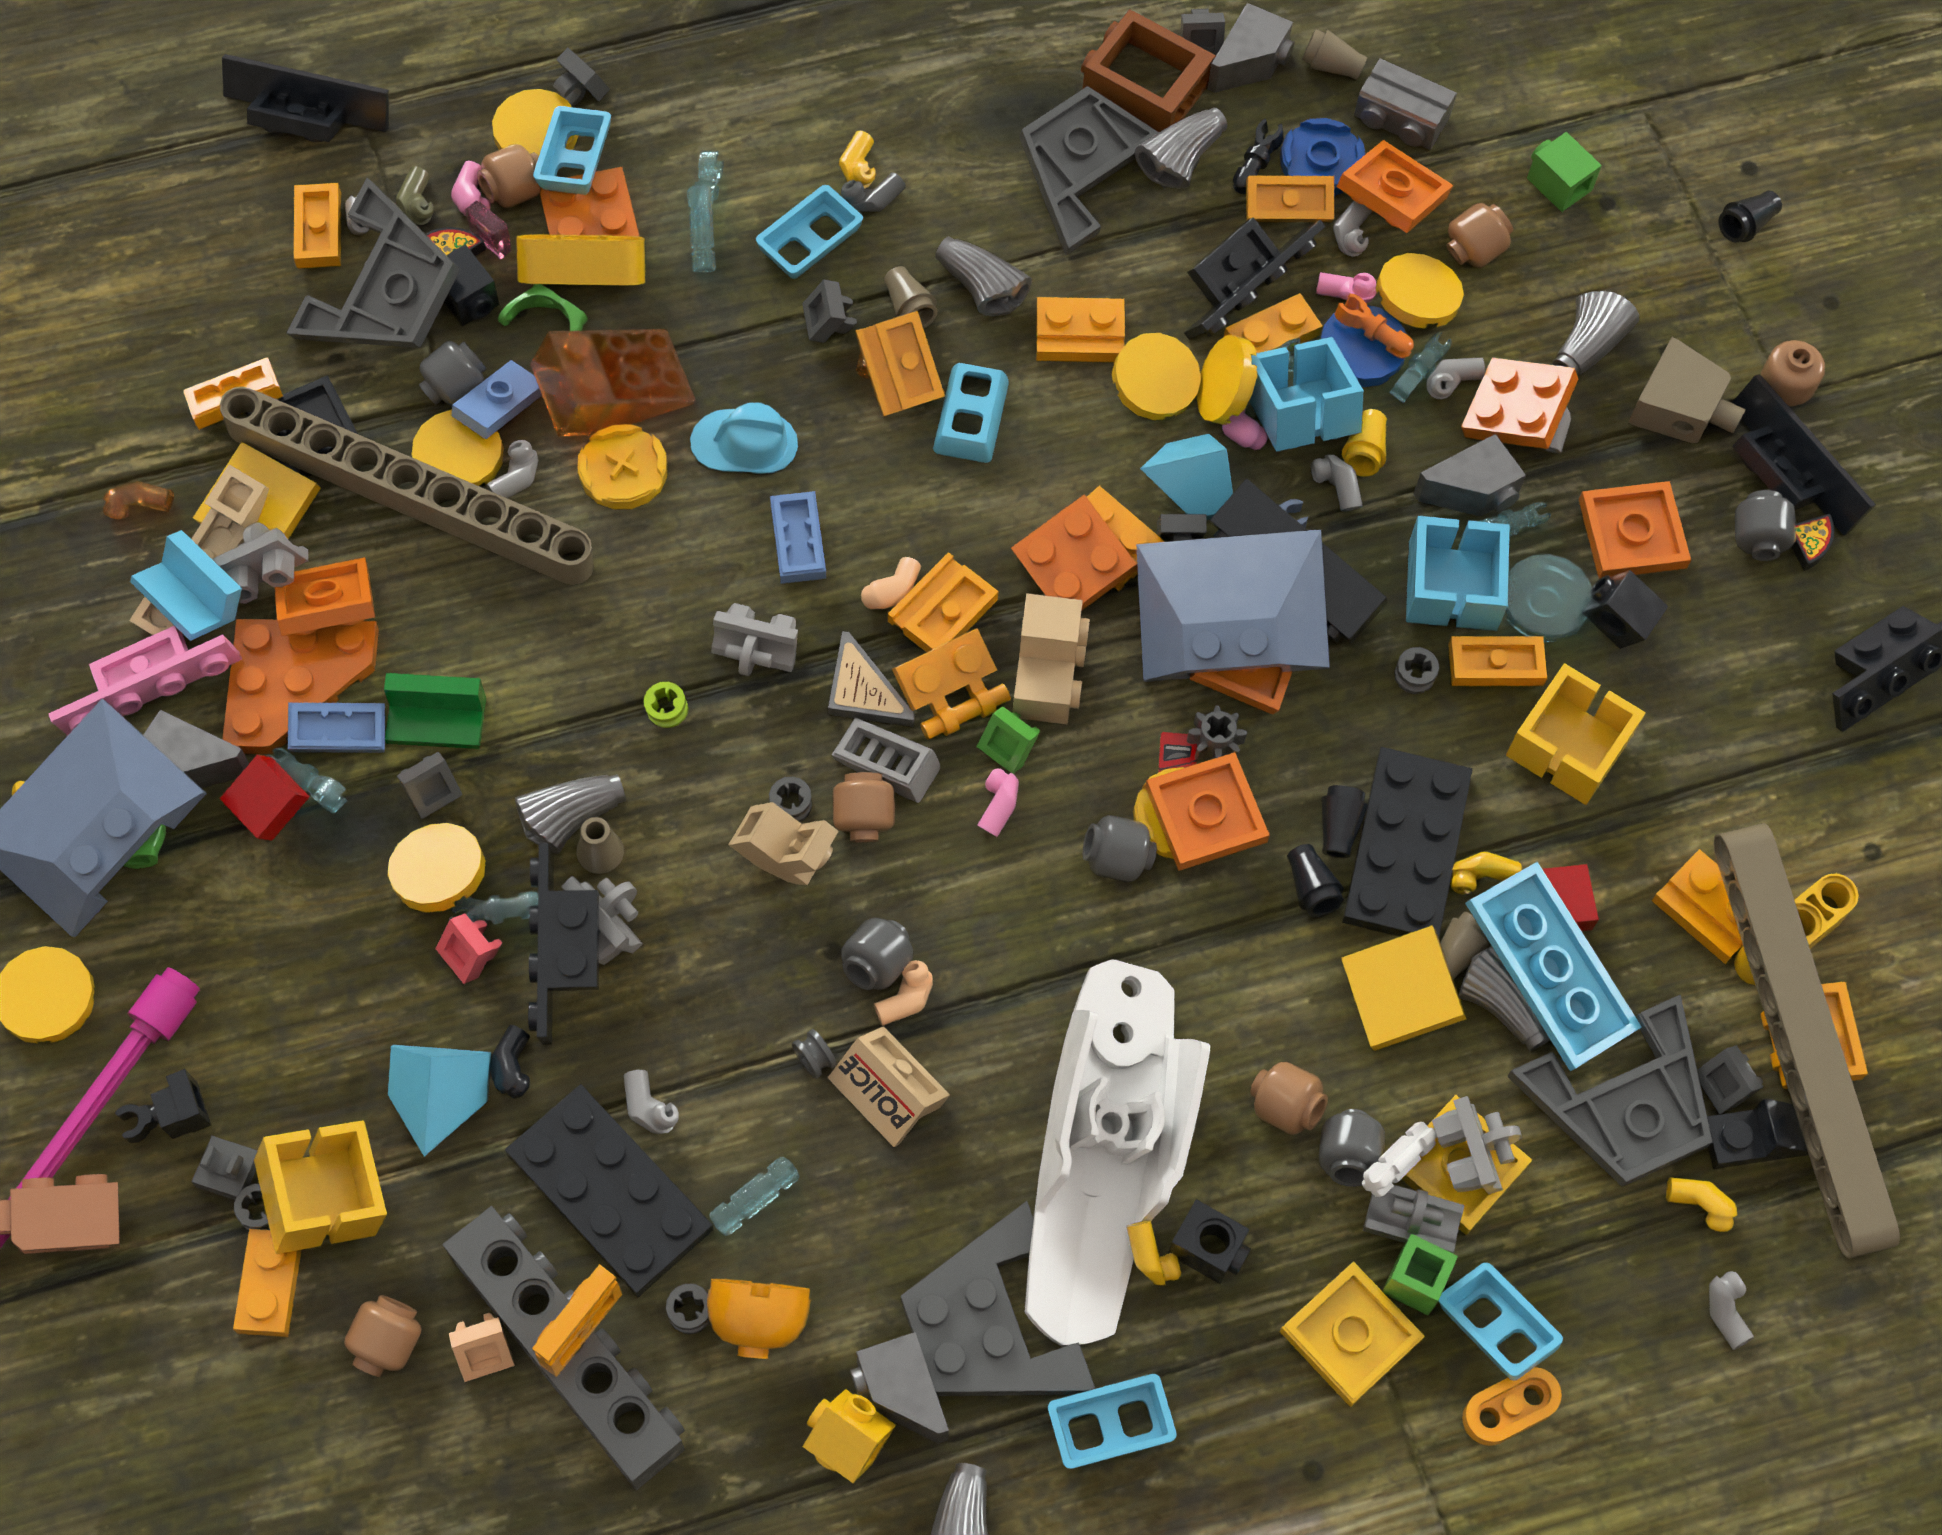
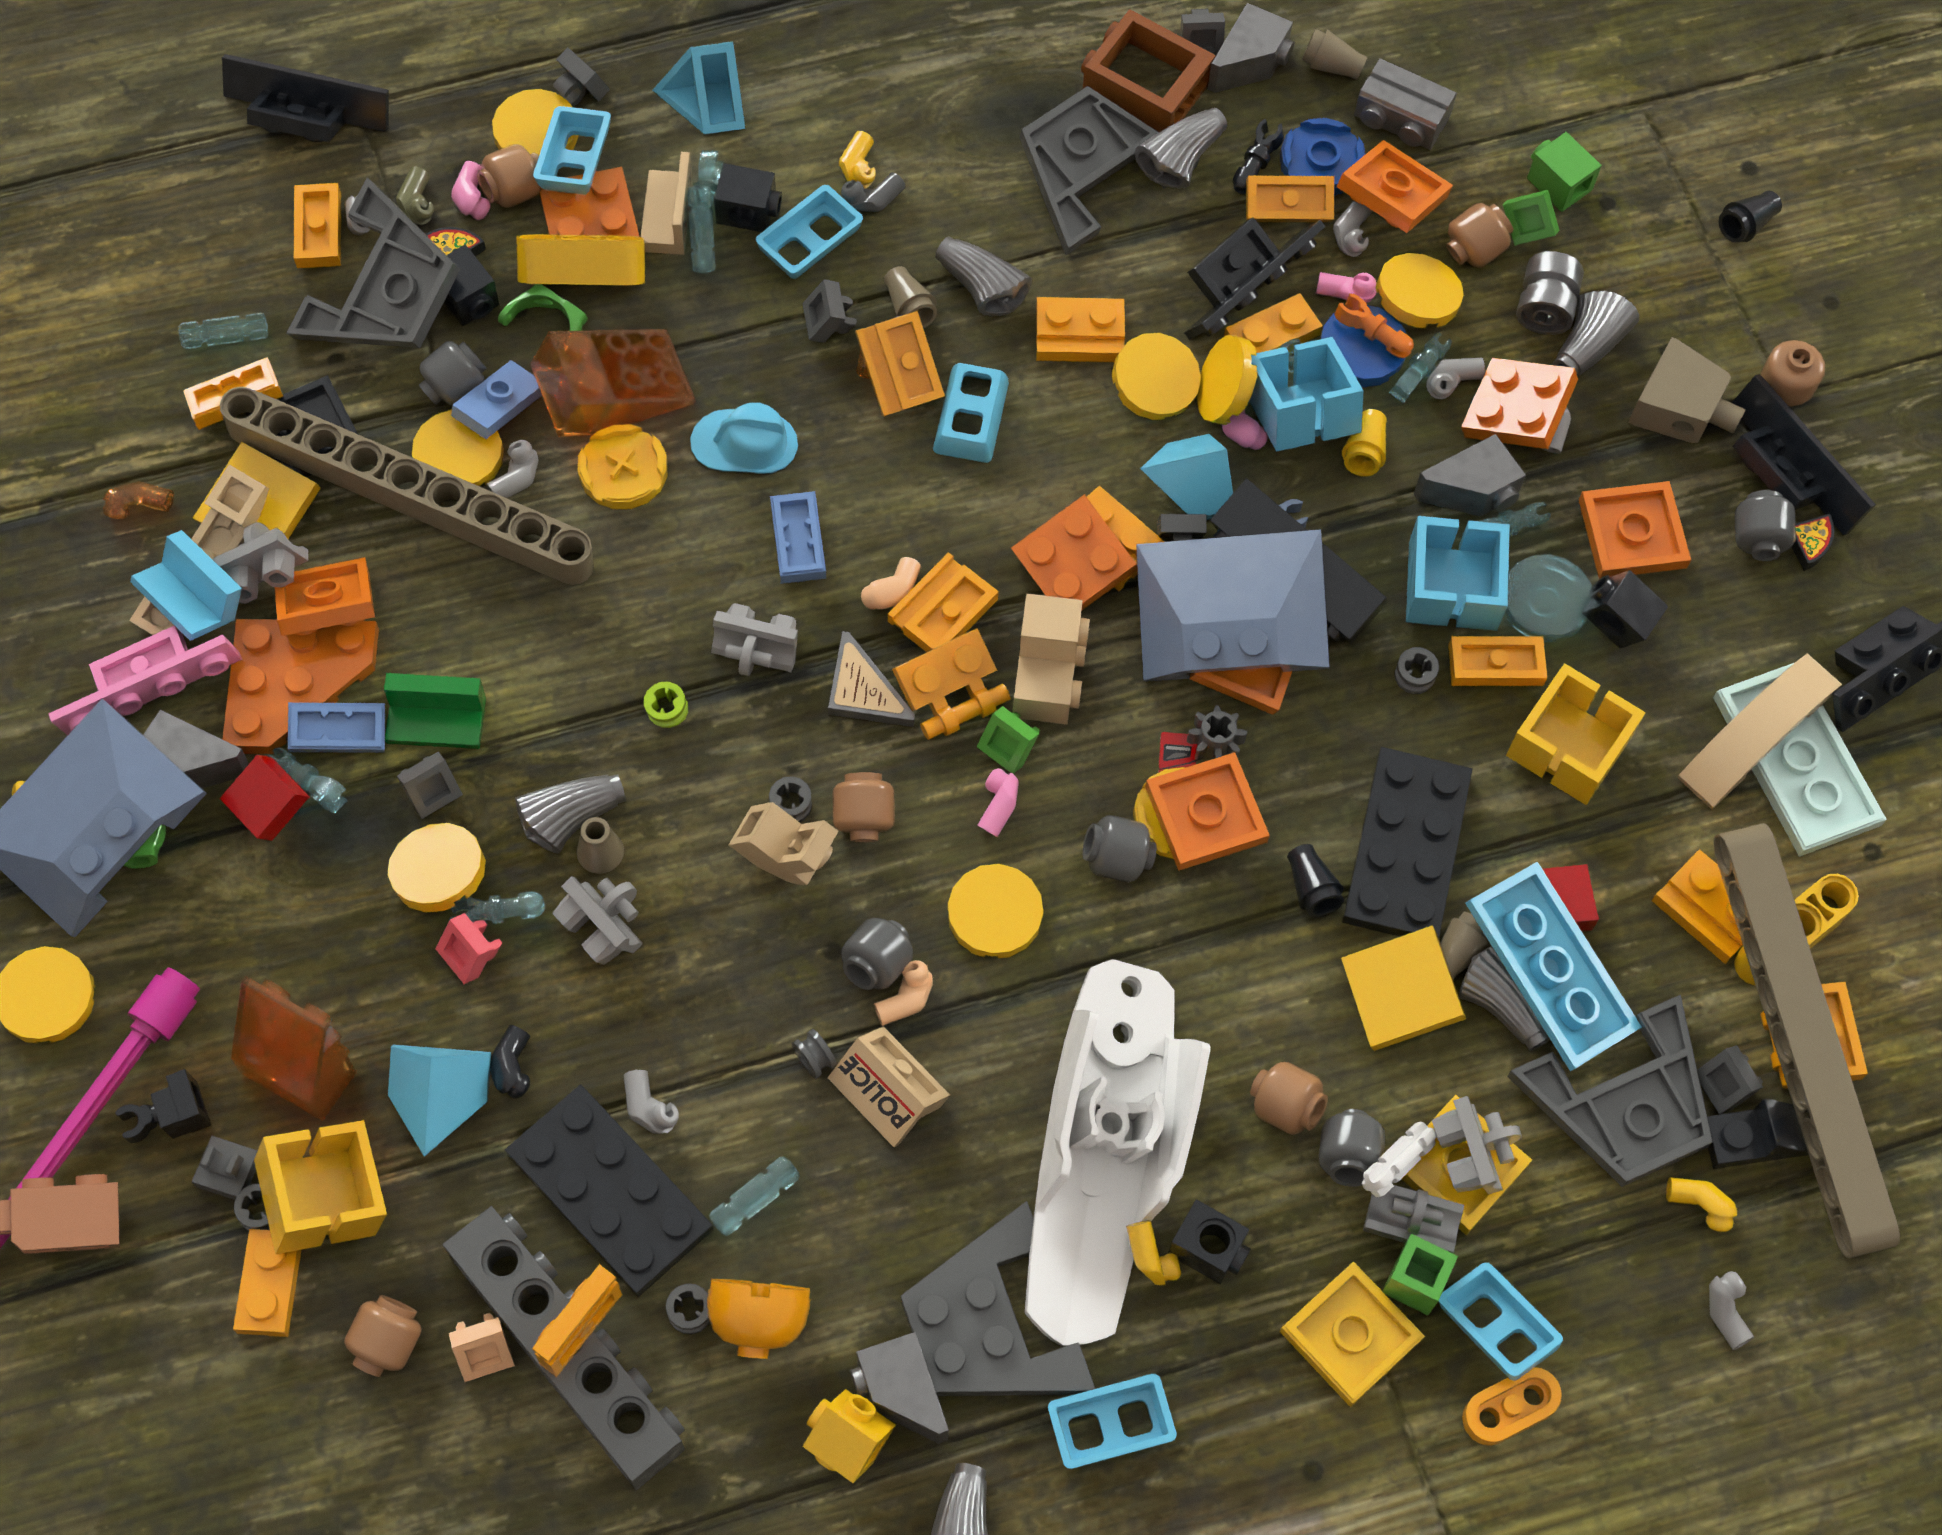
clear pink tile [465,200,512,260] -> none
black bracket [528,843,599,1045] -> none
light grey slope [832,717,940,803] -> none
light grey arm [1311,455,1363,512] -> none
black cone [1321,785,1368,858] -> none
yellow arm [1450,852,1522,894] -> none
none -> clear light blue axle [178,312,268,349]
none -> clear orange slope [231,976,356,1121]
none -> tan panel [641,152,693,255]
none -> medium azure slope [652,41,745,134]
none -> black brick [714,163,782,232]
none -> yellow tile [948,864,1043,958]
none -> bright green tile [1503,190,1560,246]
none -> flat silver wheel [1516,251,1584,335]
none -> tan slope [1677,653,1842,810]
none -> light aqua tile [1713,663,1887,857]

